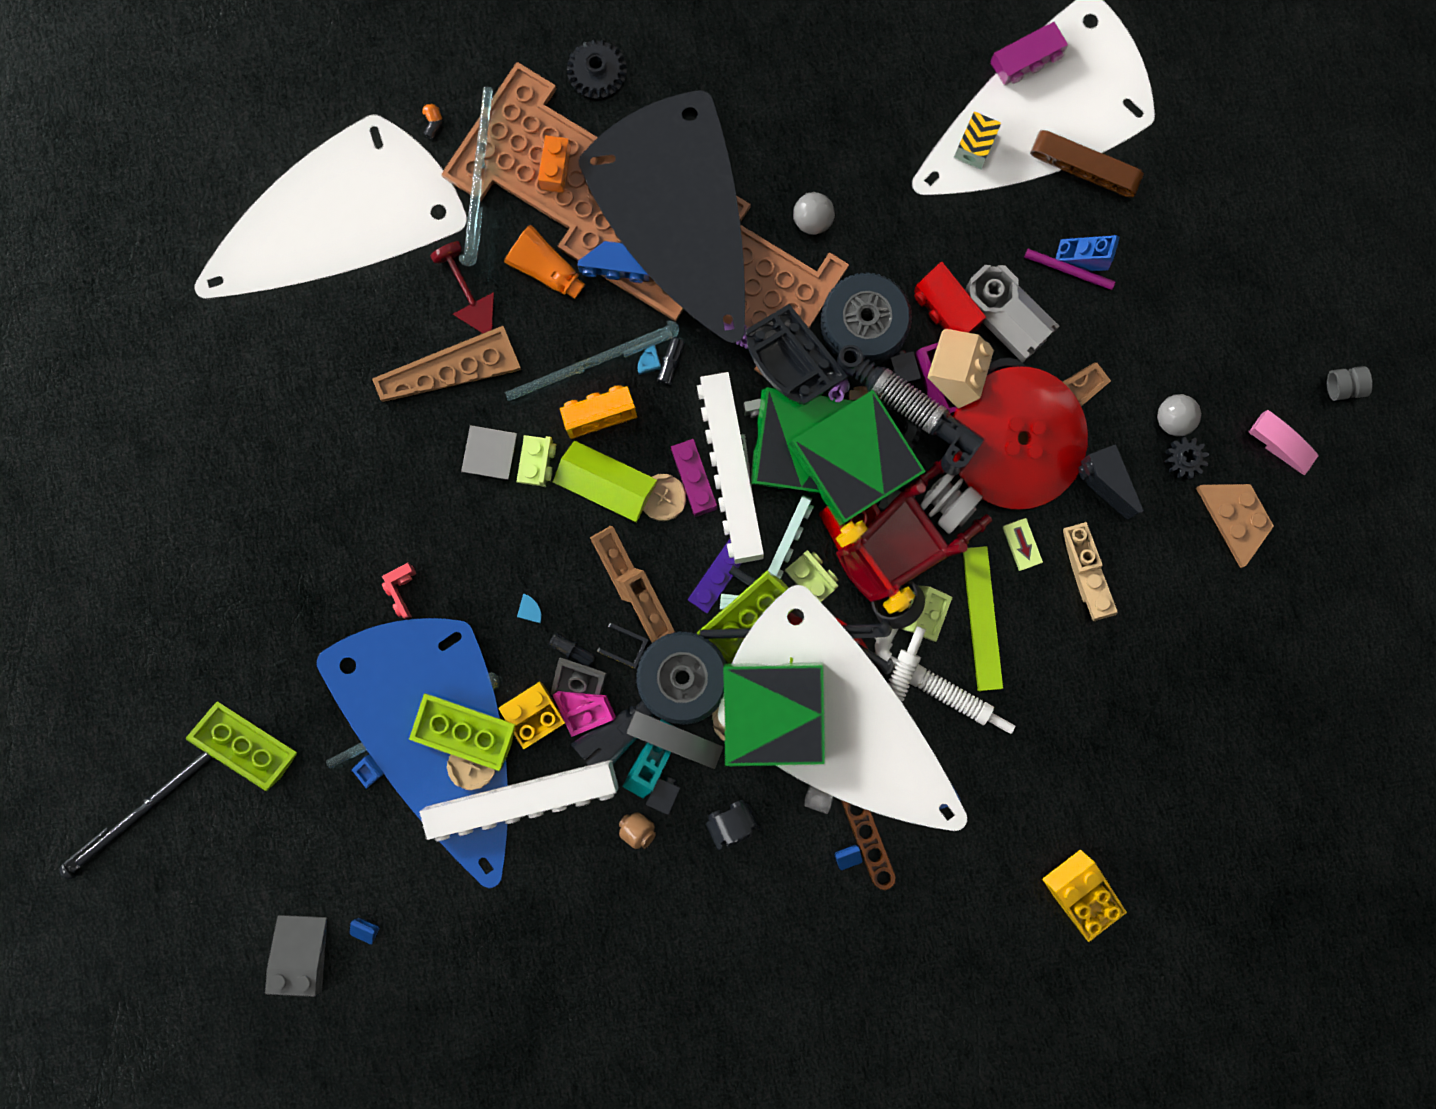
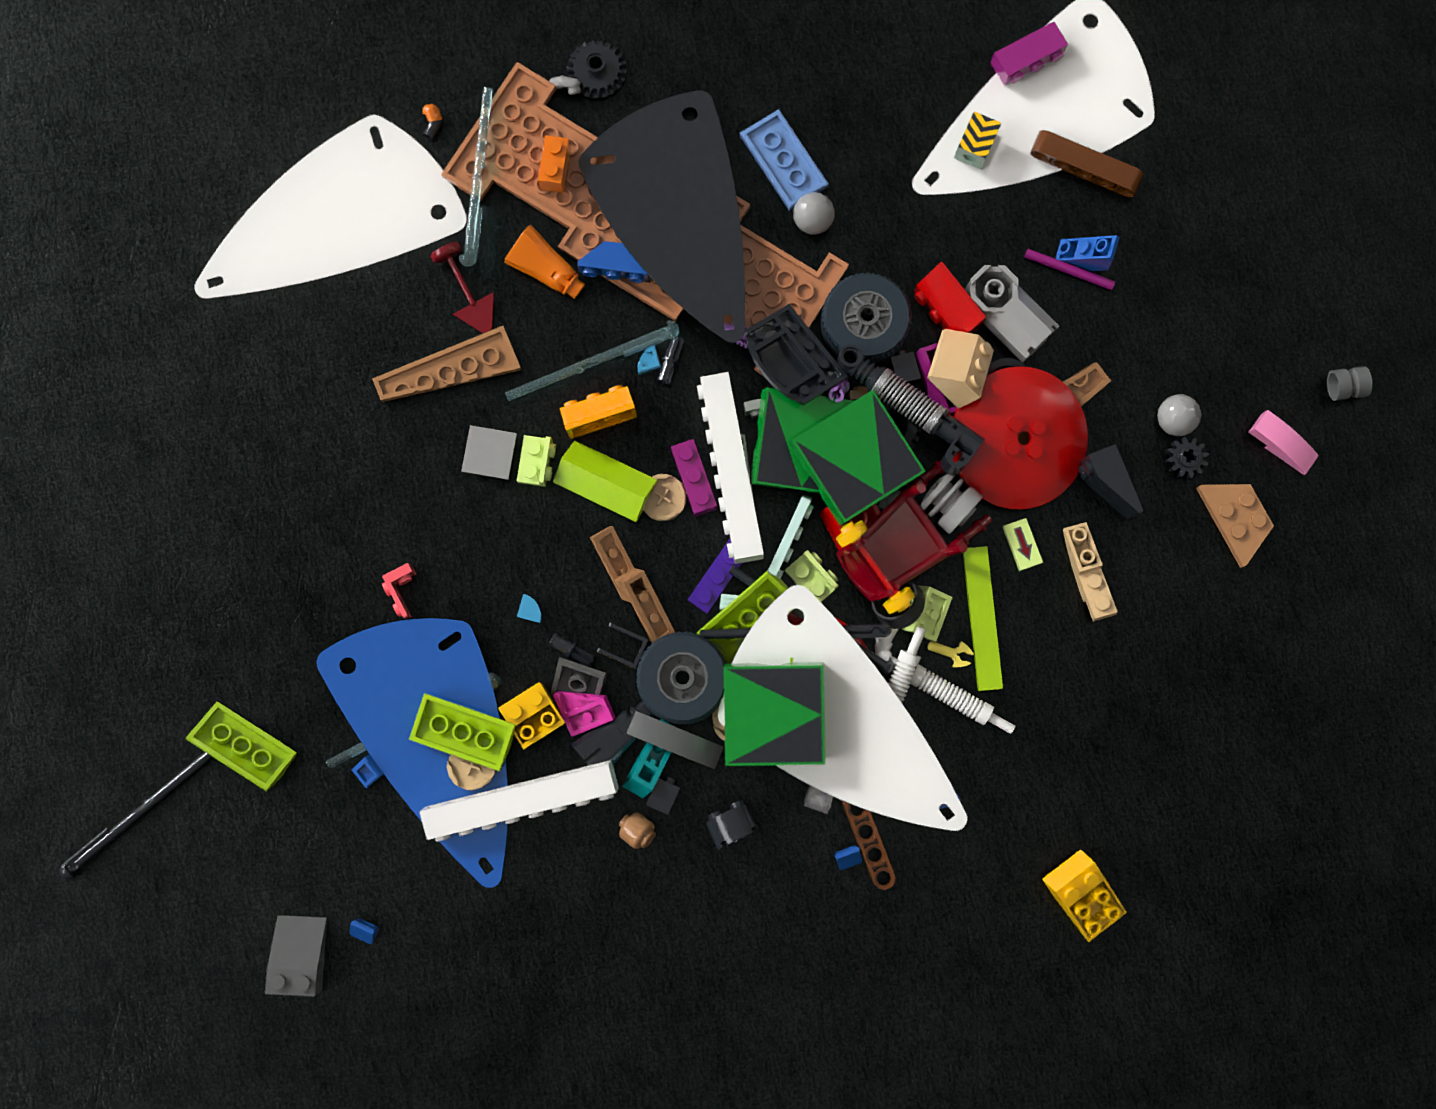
none -> light grey arm [549,76,581,95]
none -> medium blue tile [740,109,829,211]
none -> light yellow bar [928,641,974,668]

